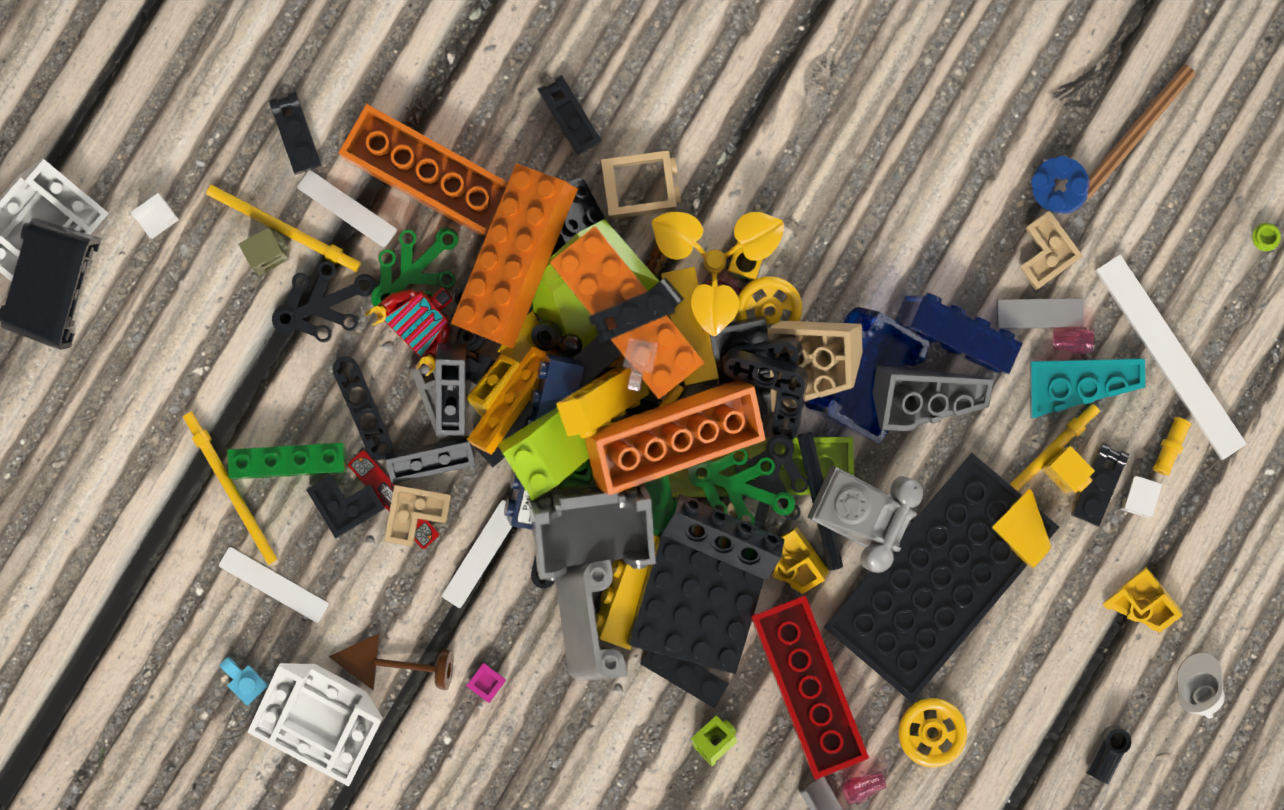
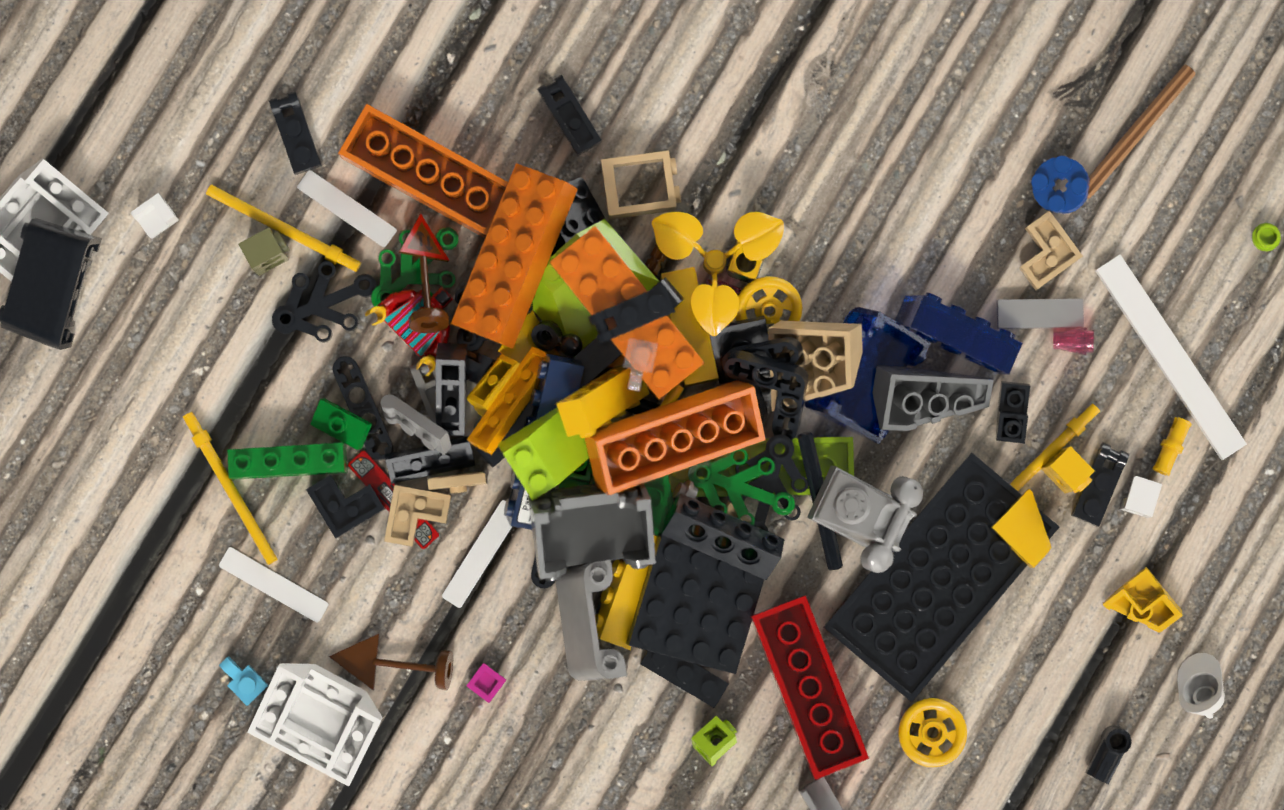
yellow slope [772,526,830,594] -> none
clear pink cone [841,772,887,806] -> none
teal wing [1030,358,1146,419] -> none
none -> green plate [310,398,372,450]
none -> light grey plate [380,395,452,455]
none -> reddish brown piece [398,213,449,333]
none -> tan plate [428,472,487,494]
none -> light grey plate [673,480,698,502]
none -> black slope [996,381,1031,444]

